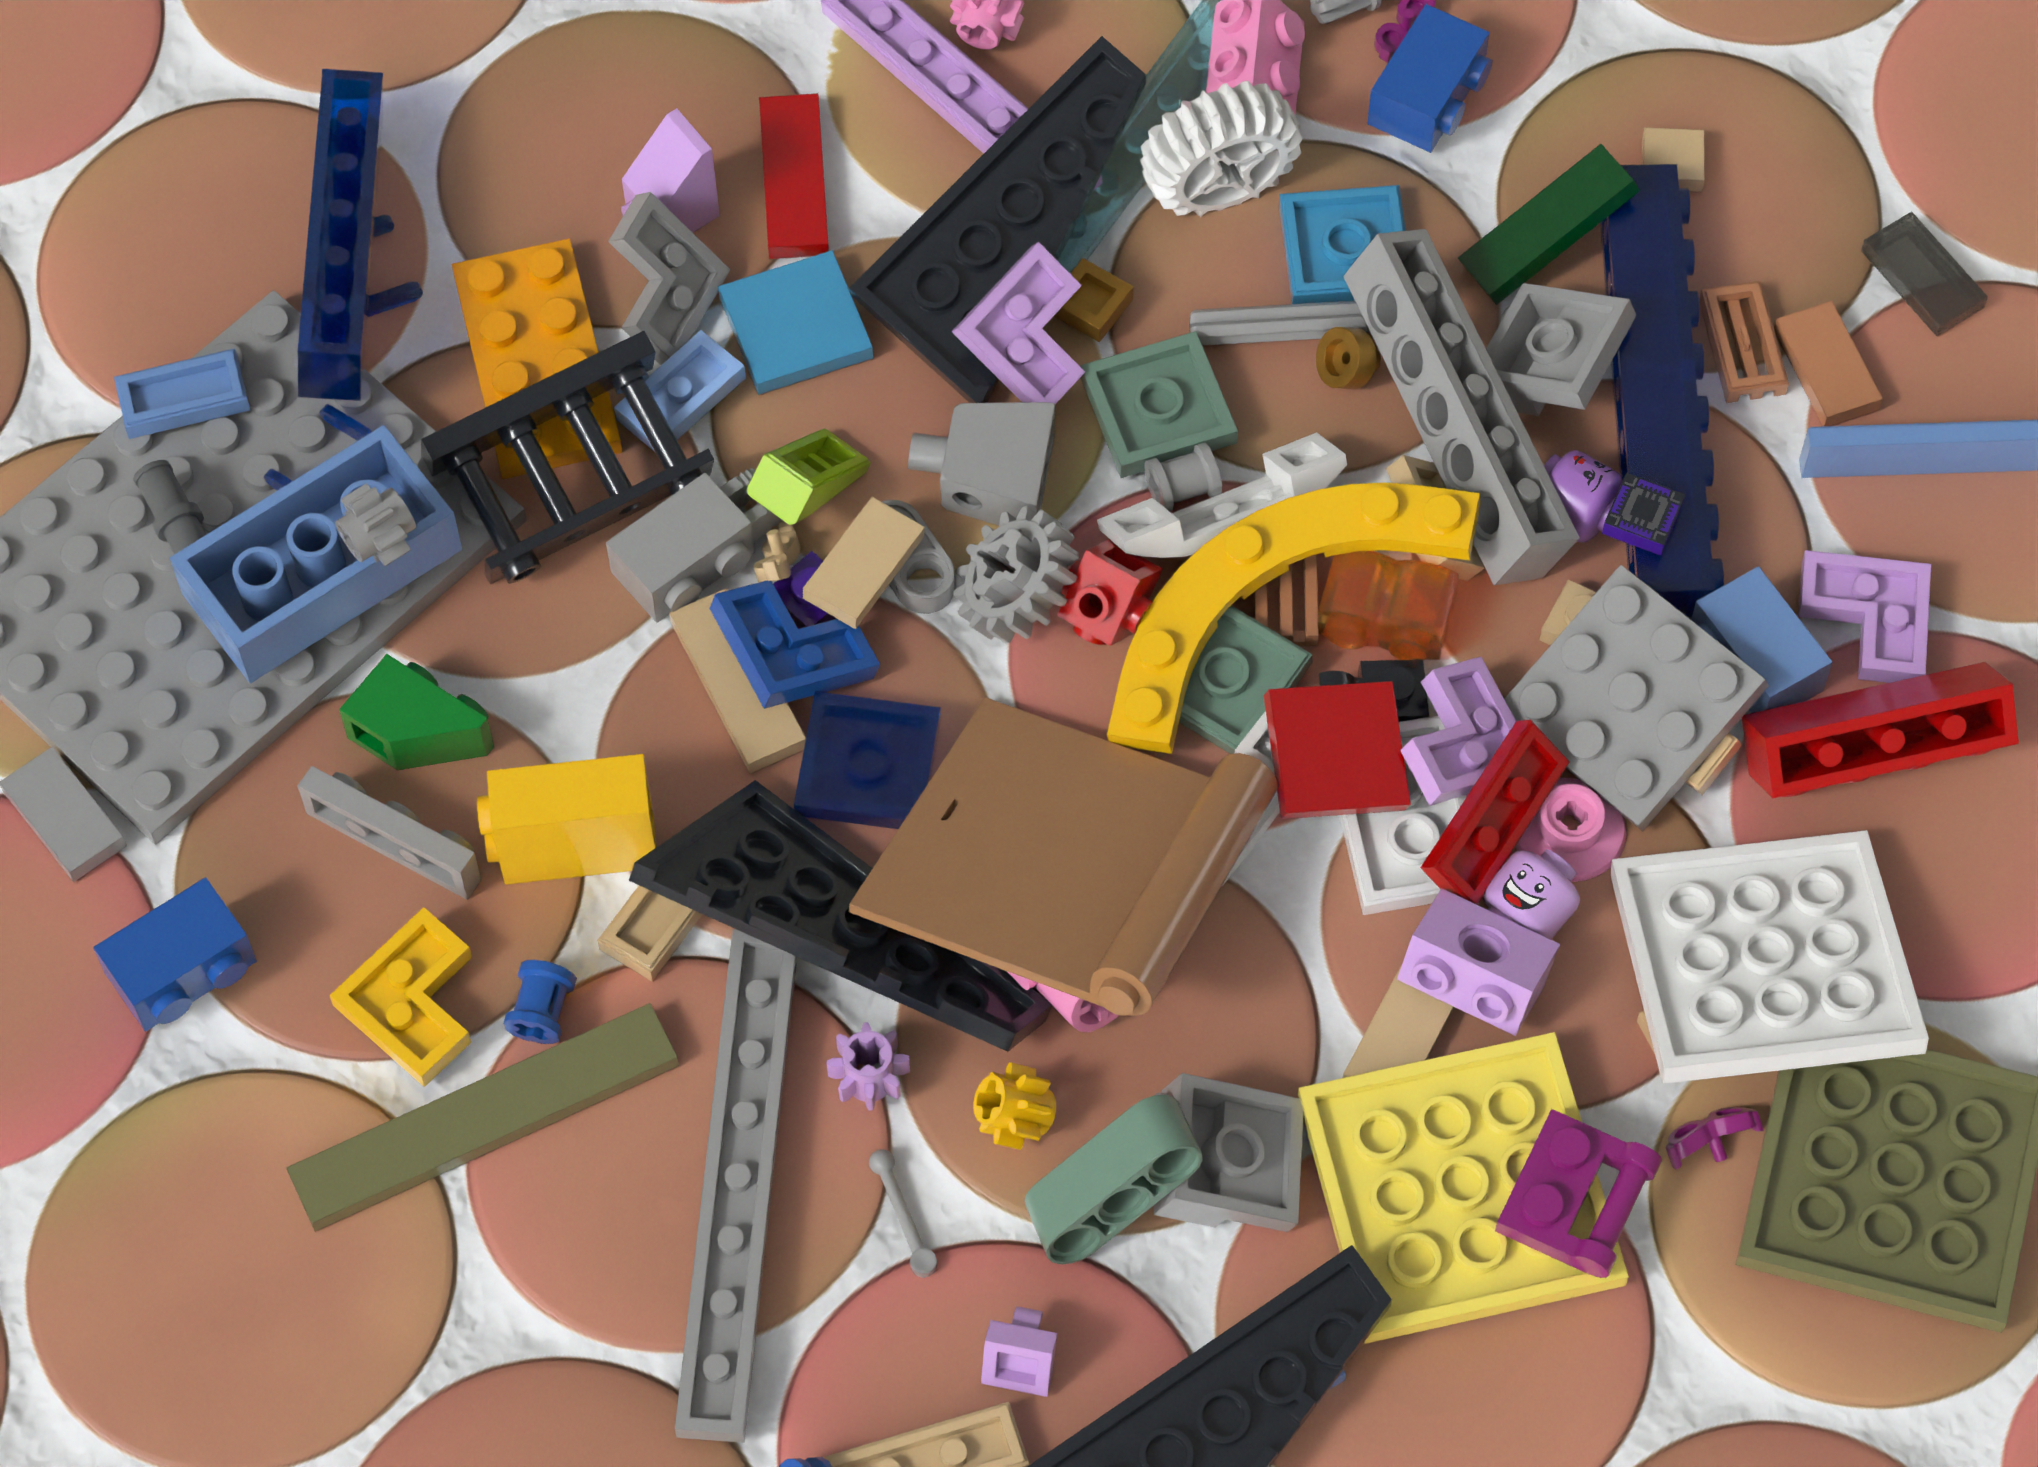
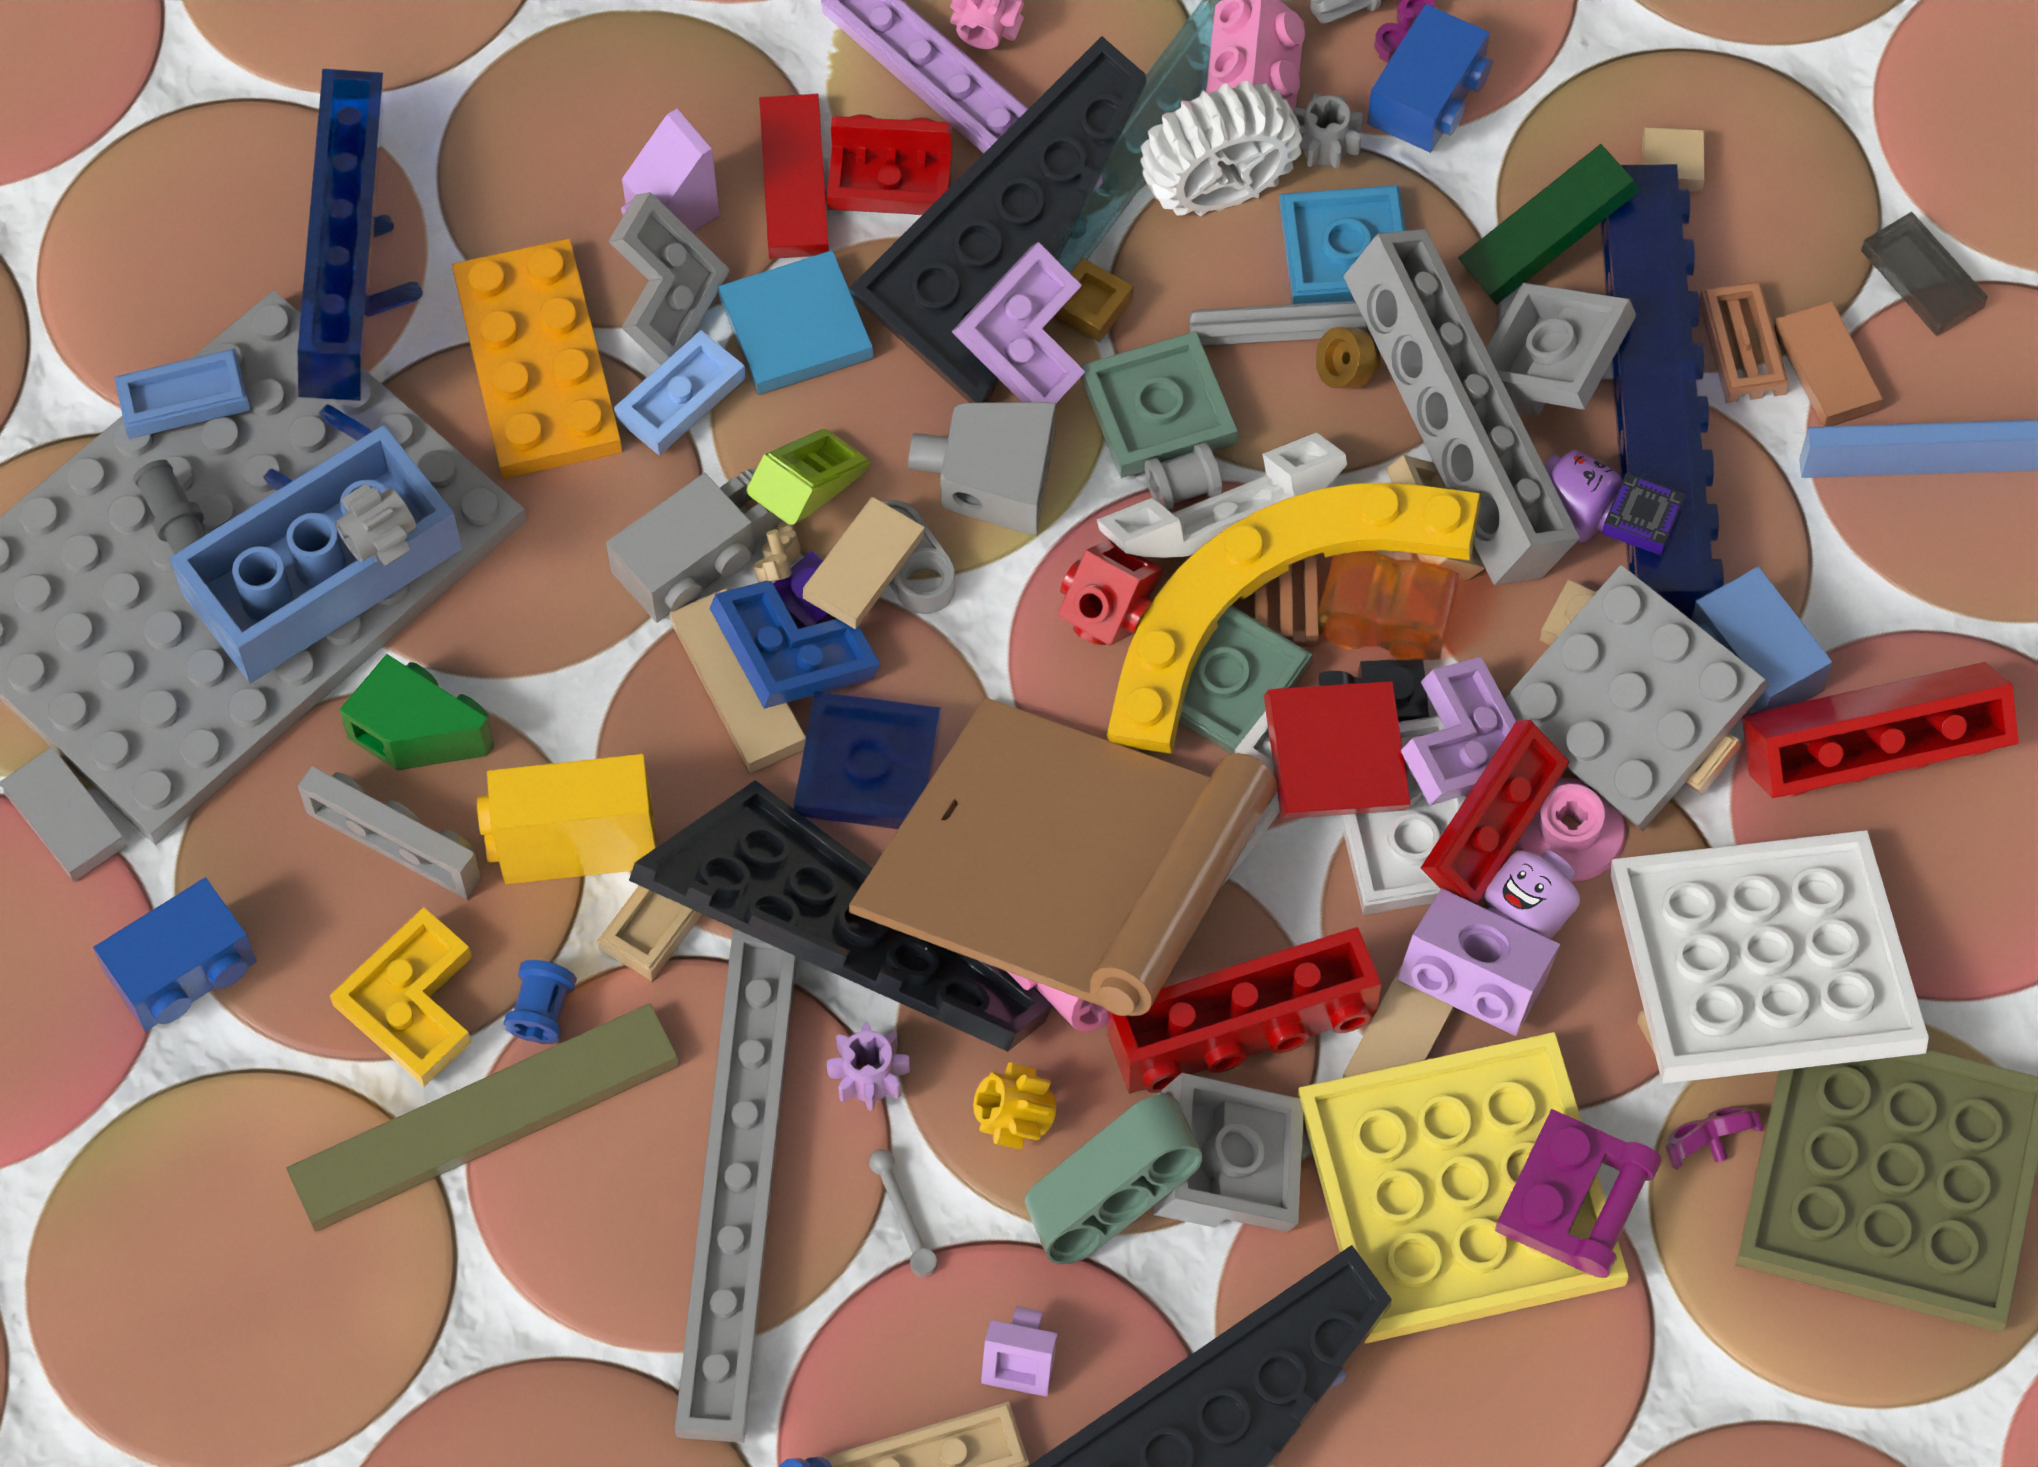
black fence [421,331,714,584] -> none
light grey gear [953,506,1079,643] -> none
lavender plate [1798,550,1931,683] -> none
none -> red bracket [827,114,953,215]
none -> red brick [1107,927,1381,1094]
none -> light grey gear [1293,93,1363,169]

